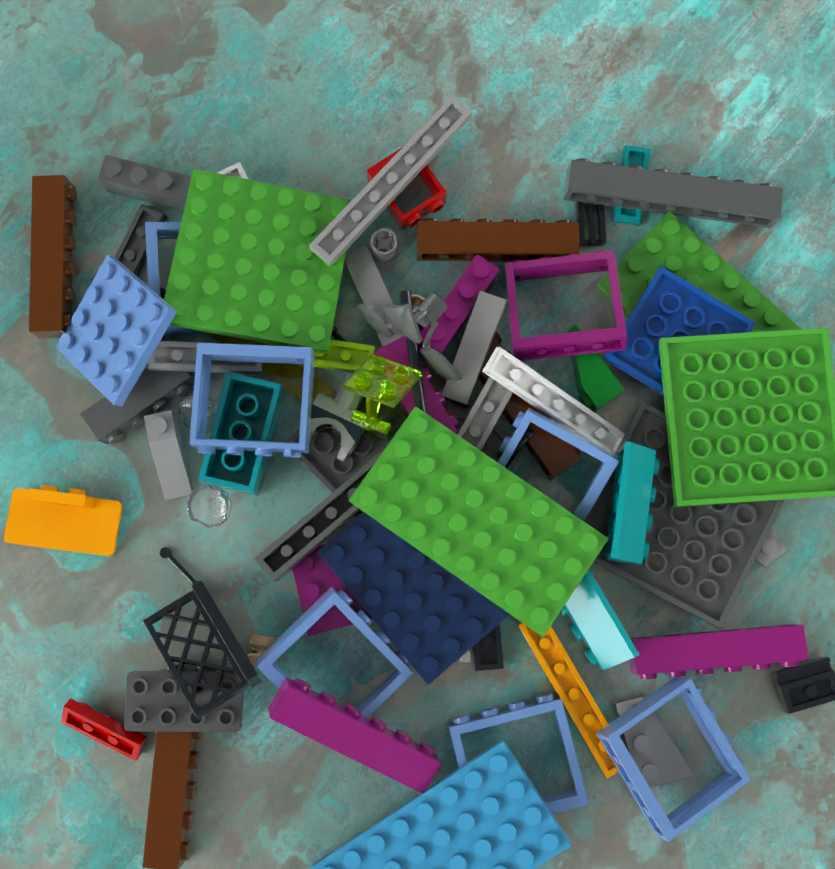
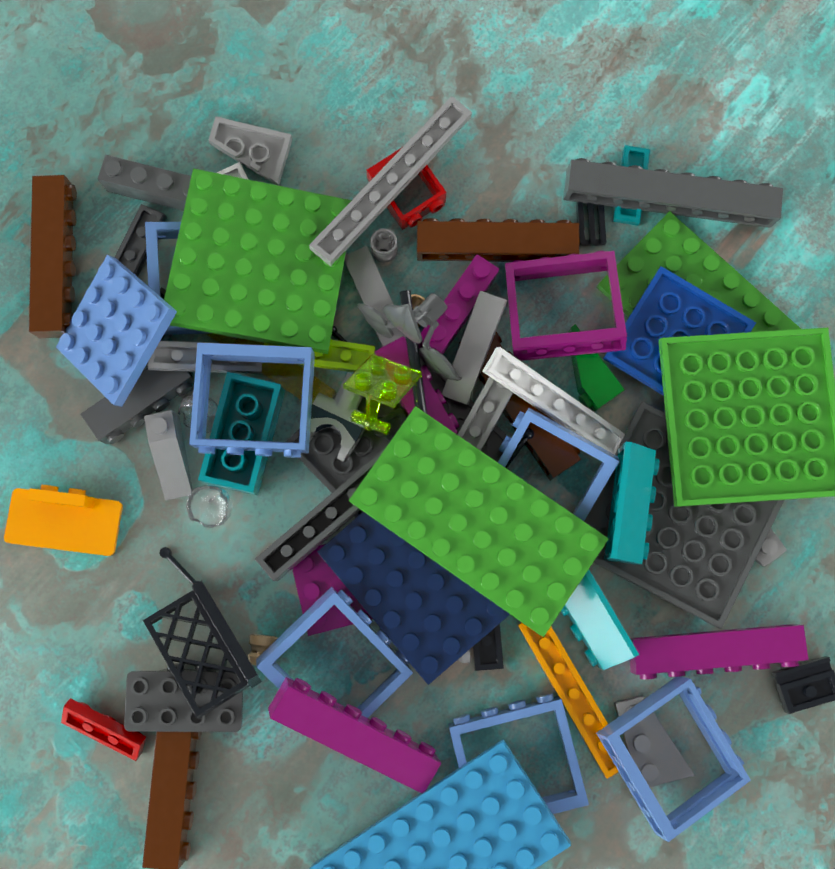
none -> light grey wing [209,117,293,186]

